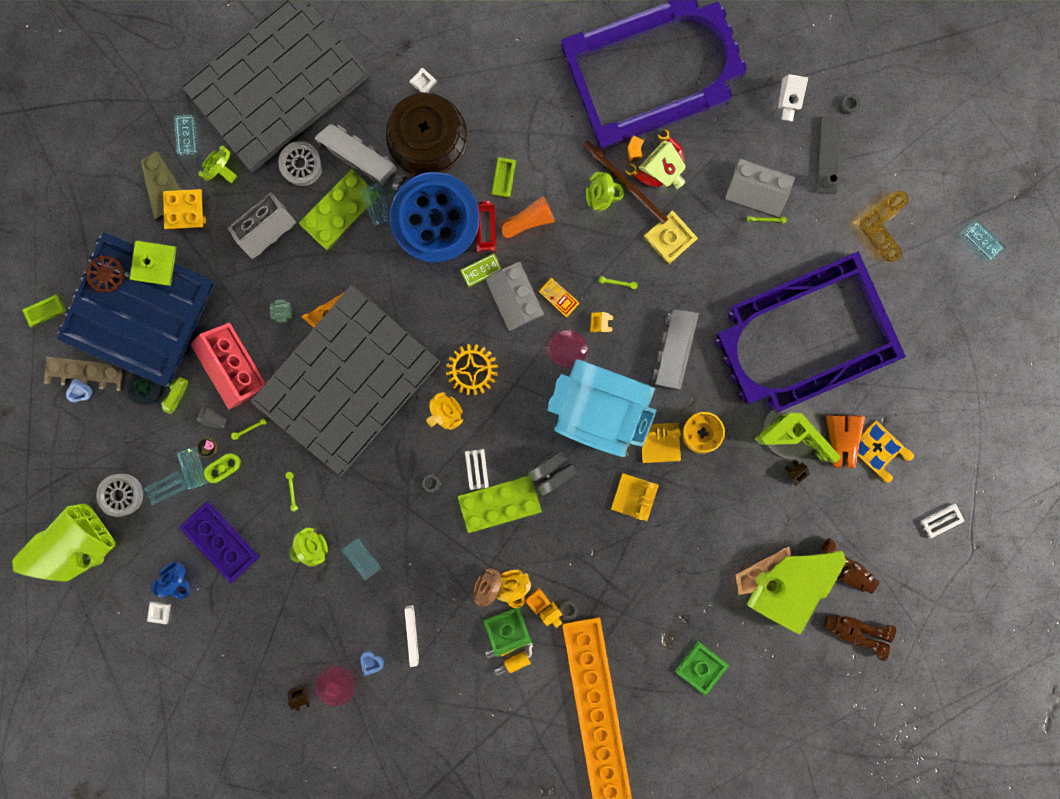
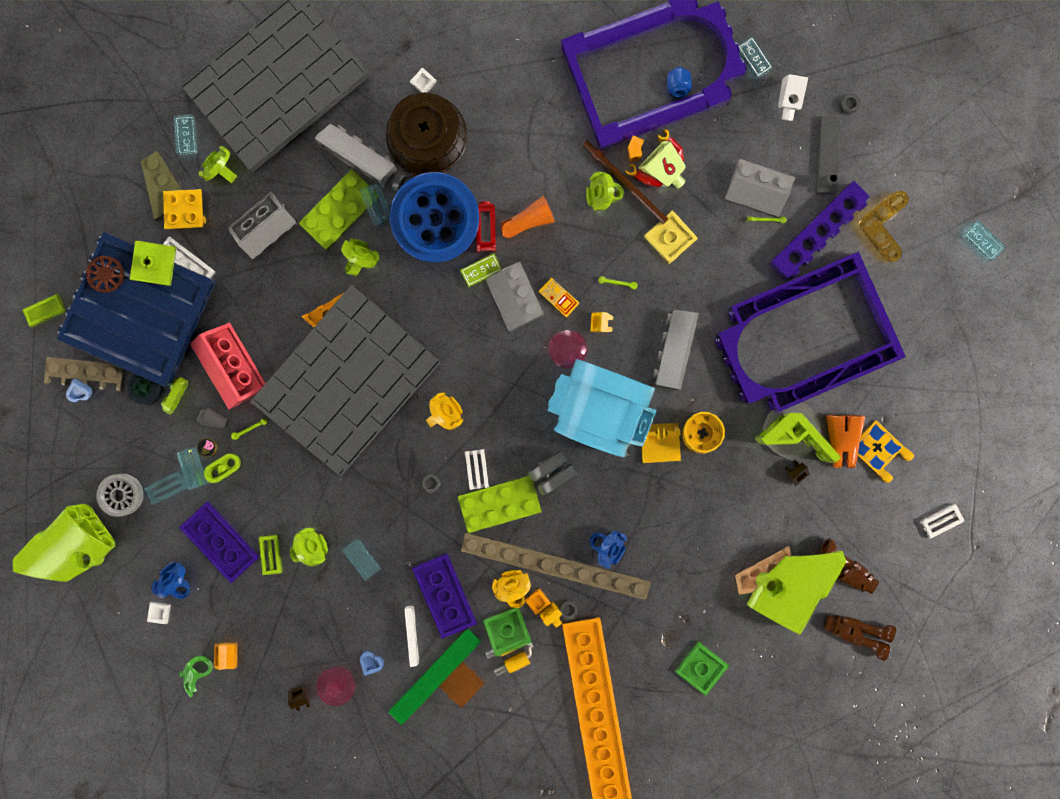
sand green gear [270,299,292,323] -> none
light grey wheel [278,141,323,186] -> none
lime hinge [286,472,298,512] -> none
yellow gear [446,344,498,396] -> none
medium nougat tile [473,568,501,607] -> none
lime tile [491,157,516,199] -> none
yellow hinge [611,473,659,521] -> none
none -> white tile [162,236,216,278]
none -> bright green piece [179,656,213,697]
none -> light orange piece [214,643,237,670]
none -> lime tile [259,535,283,575]
none -> lime tile [341,238,379,276]
none -> green tile [388,628,481,725]
none -> dark purple tile [412,553,477,639]
none -> clear orange piece [439,662,485,708]
none -> dark tan plate [461,532,651,600]
none -> blue tile [589,530,627,569]
none -> blue head [667,67,692,98]
none -> clear light blue tile [739,36,774,80]
none -> dark purple brick [769,181,870,280]

